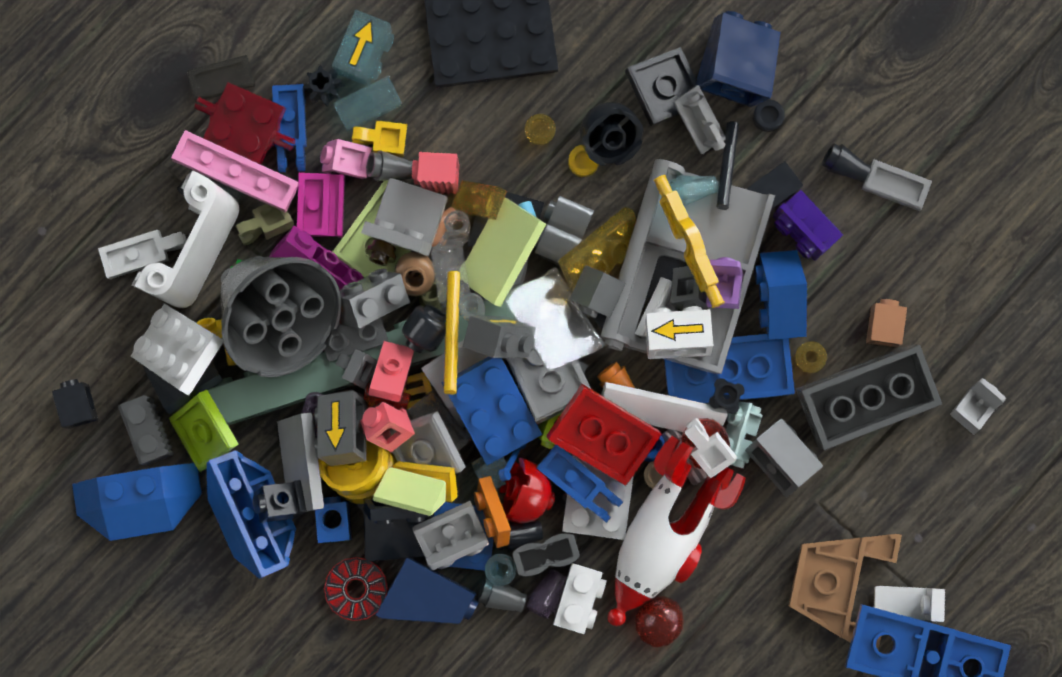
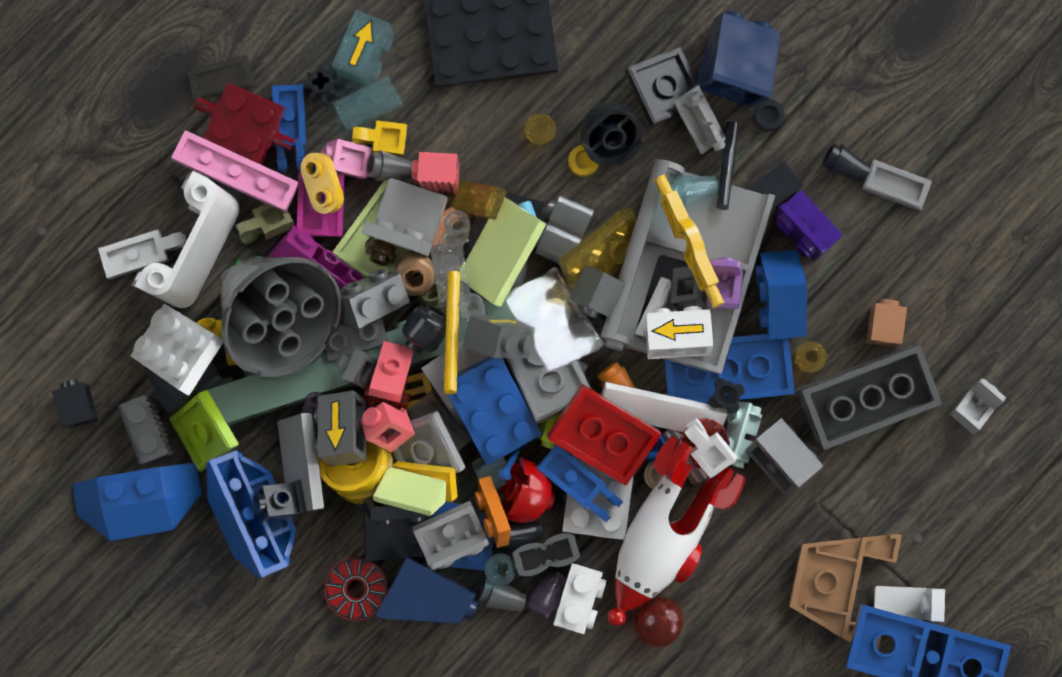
blue brick [315,496,352,543] -> none
none -> yellow plate [300,153,344,214]

